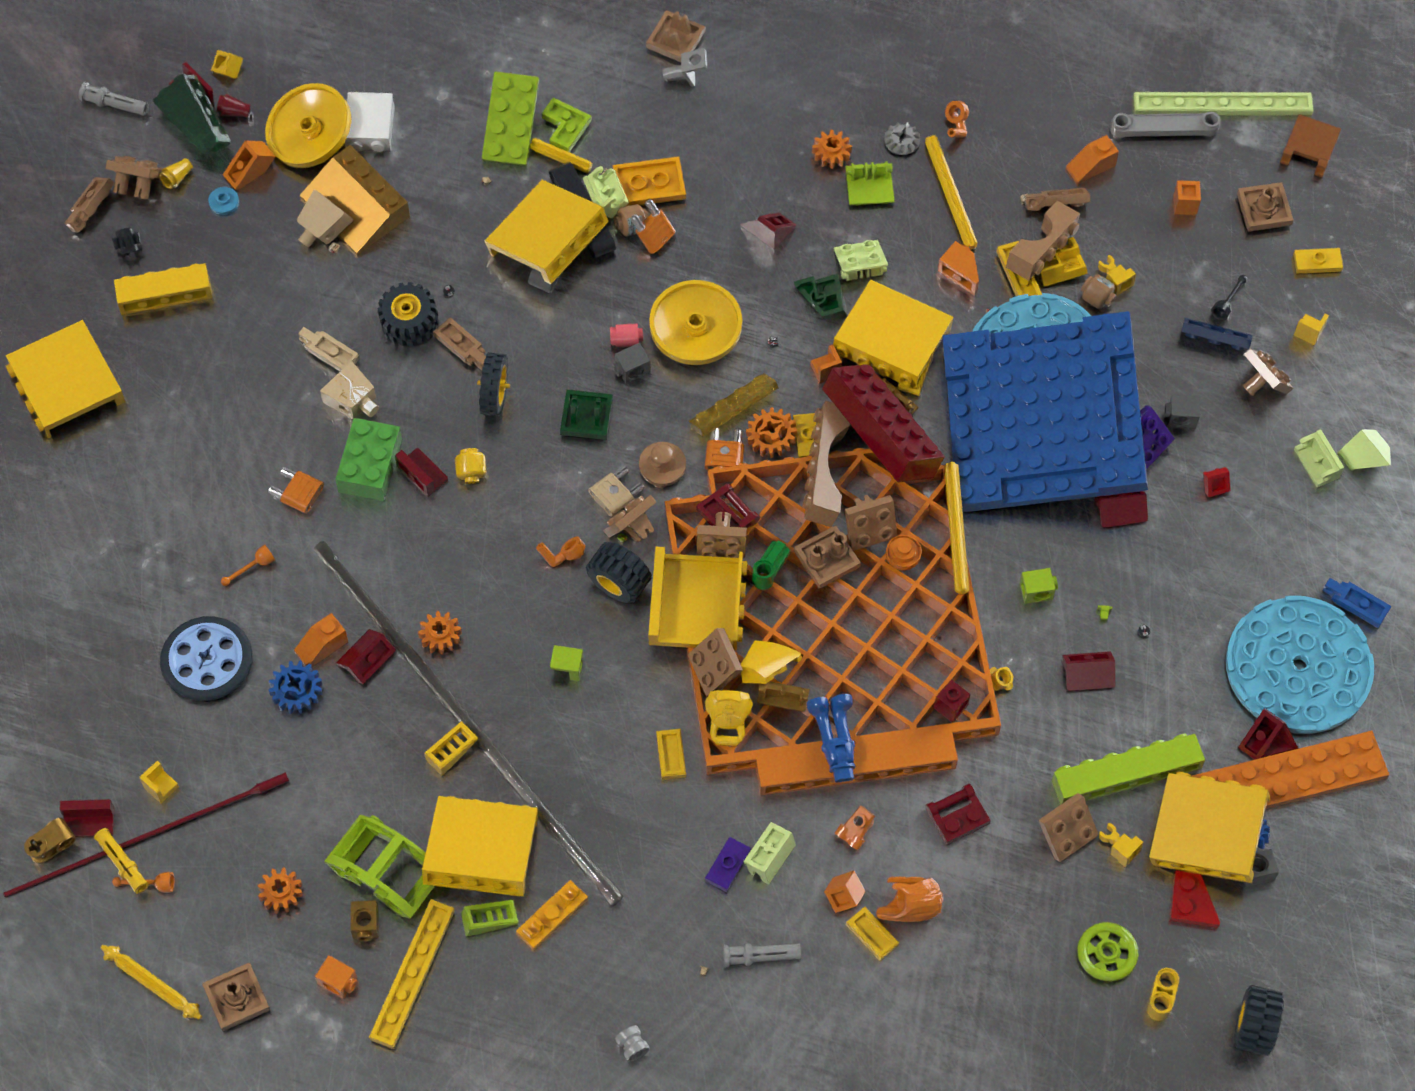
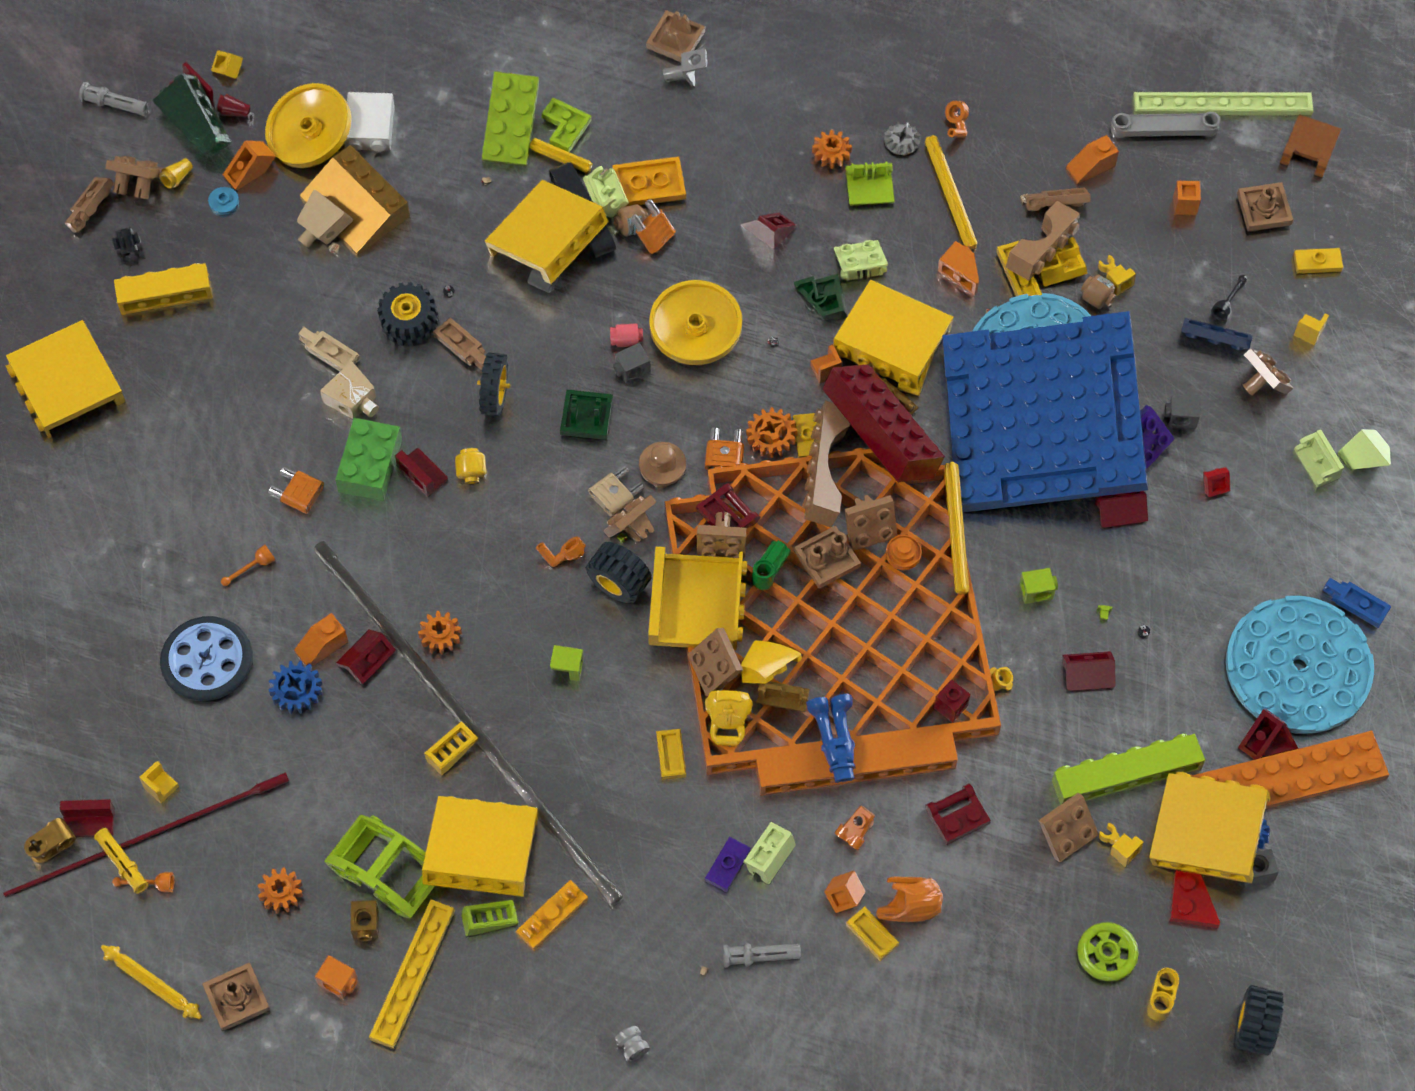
clear yellow plate [689,373,779,436] -> none

